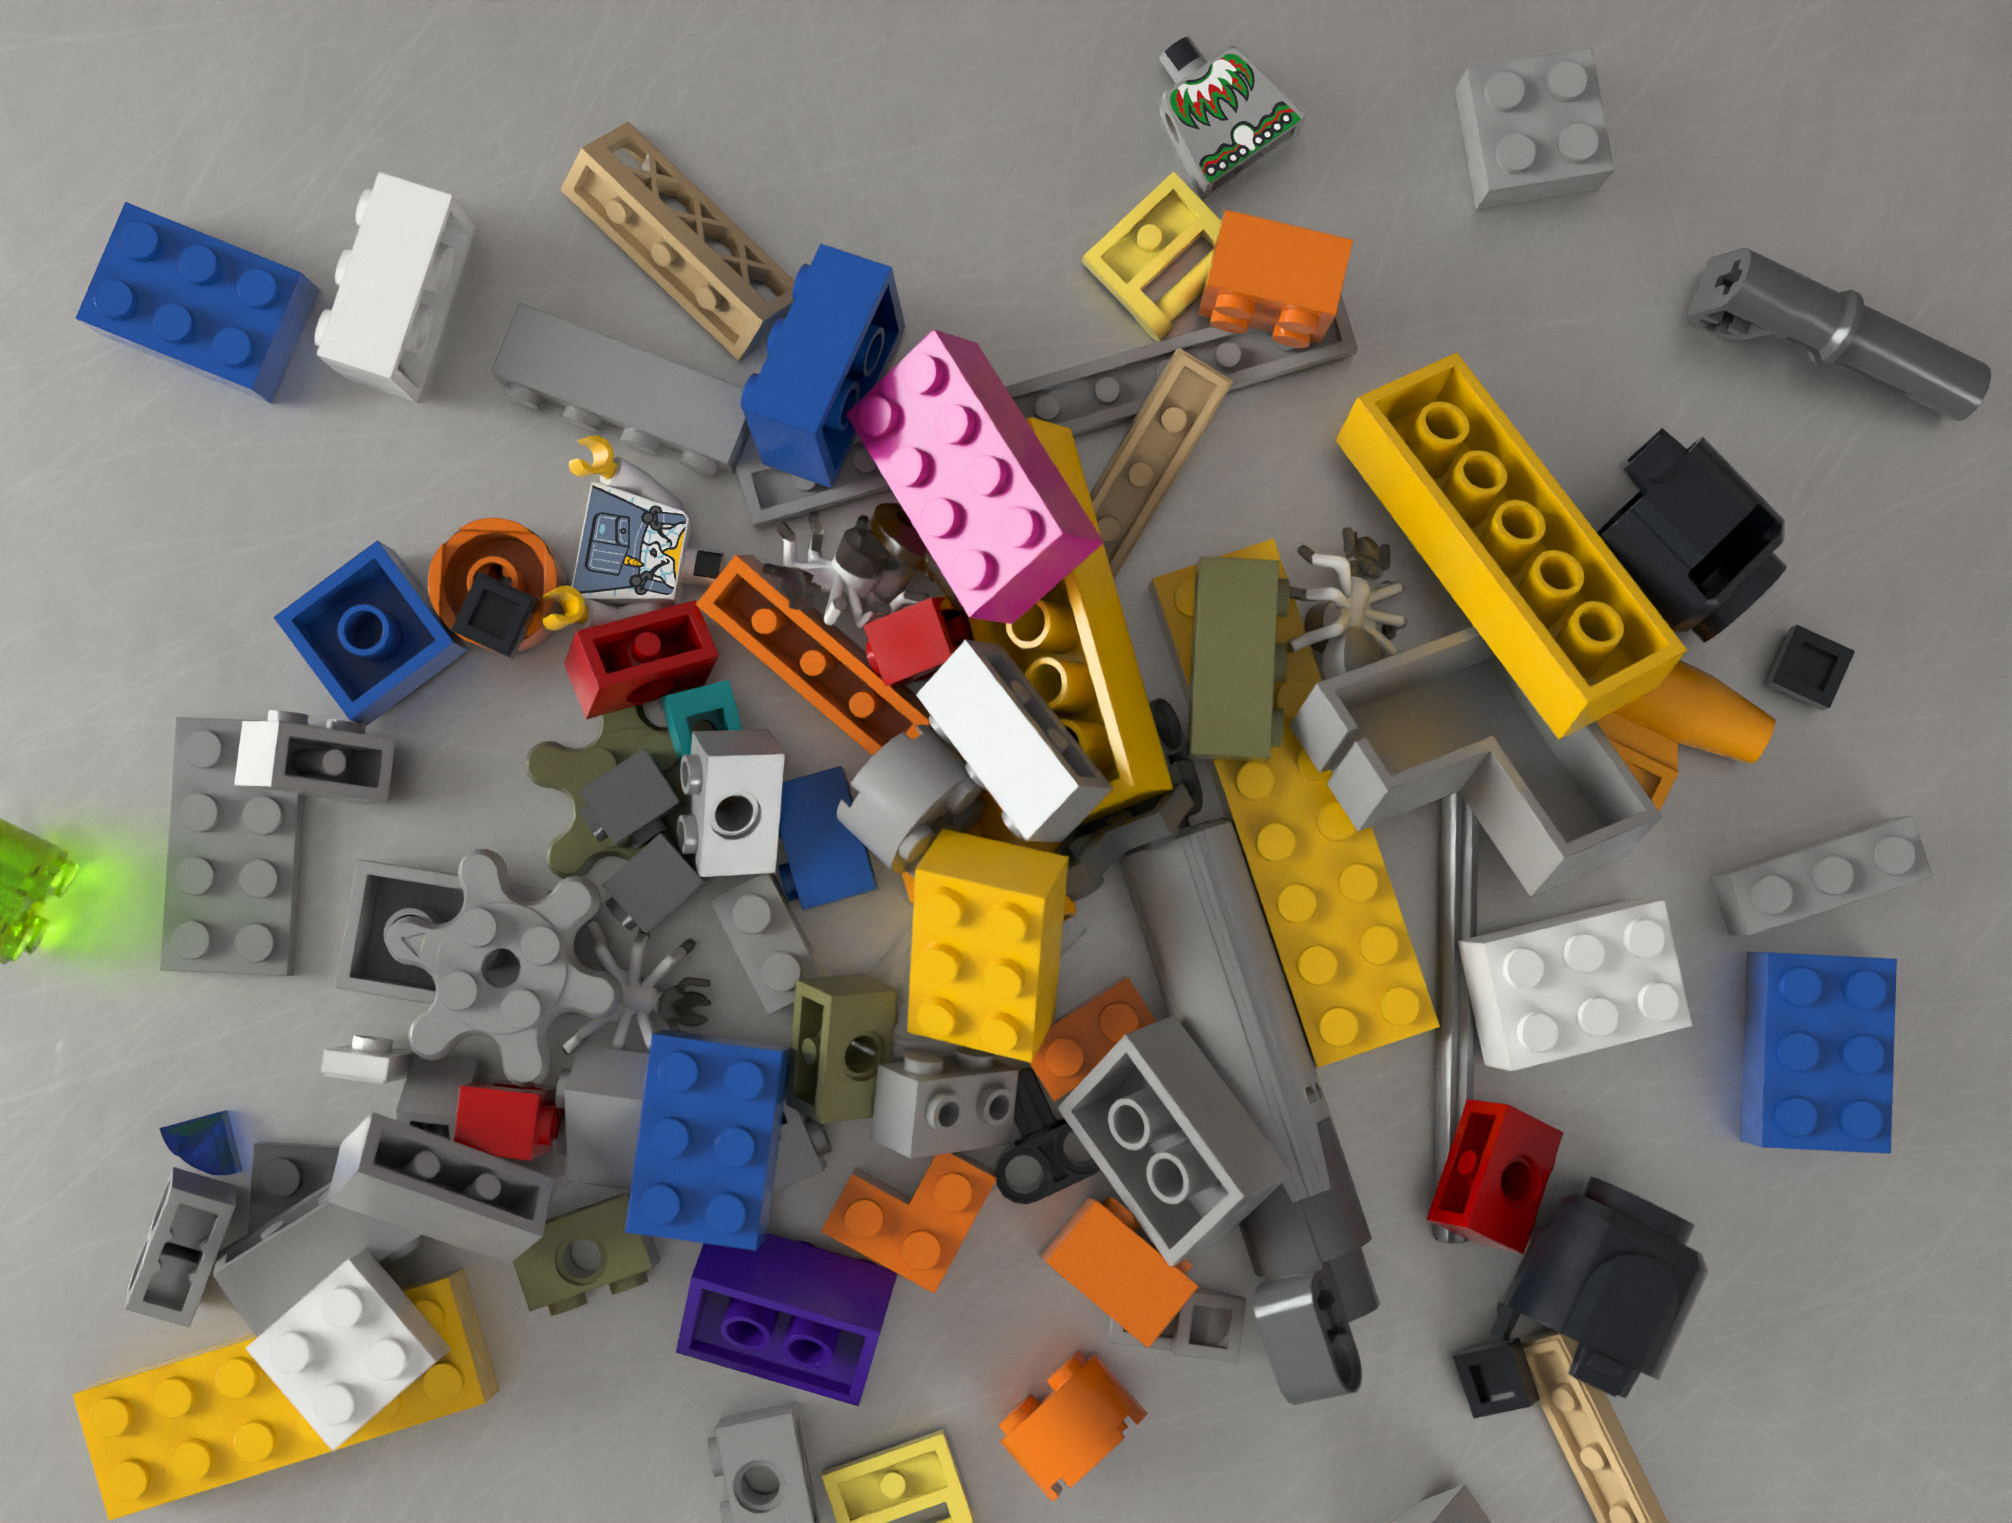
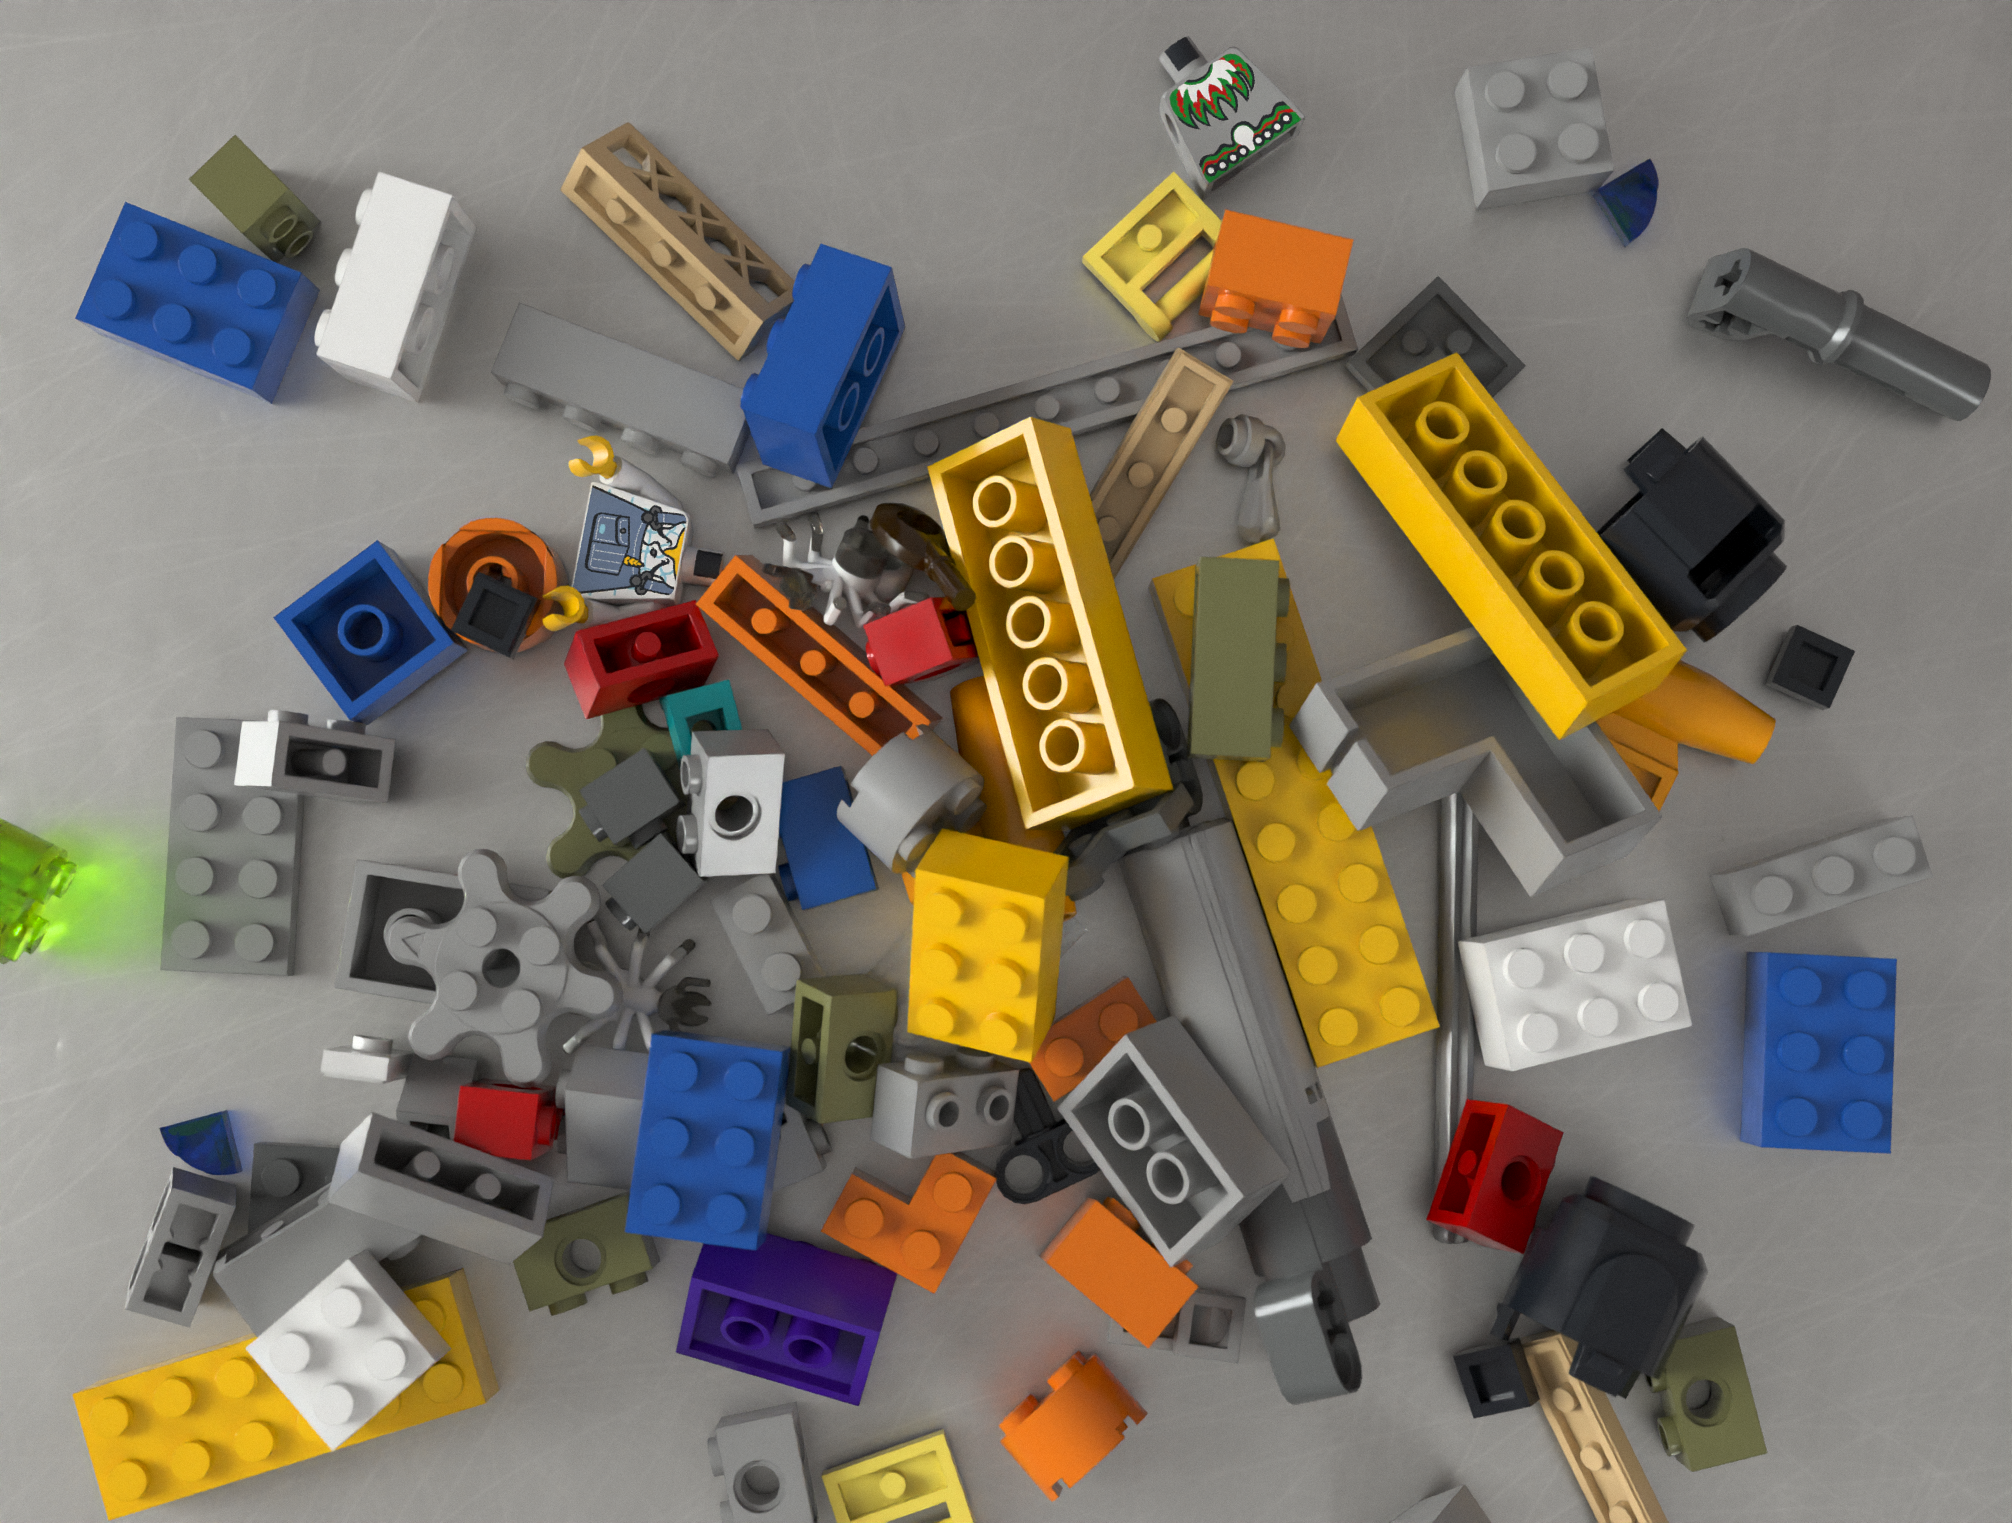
brick [846,329,1104,624] -> none
brick [916,640,1113,842] -> none
animal [1286,527,1407,679] -> none
none -> olive brick [188,135,321,263]
none -> light grey piece [1216,414,1285,545]
none -> dark grey plate [1345,276,1526,398]
none -> clear blue tile [1593,158,1659,247]
none -> olive brick [1644,1317,1767,1472]

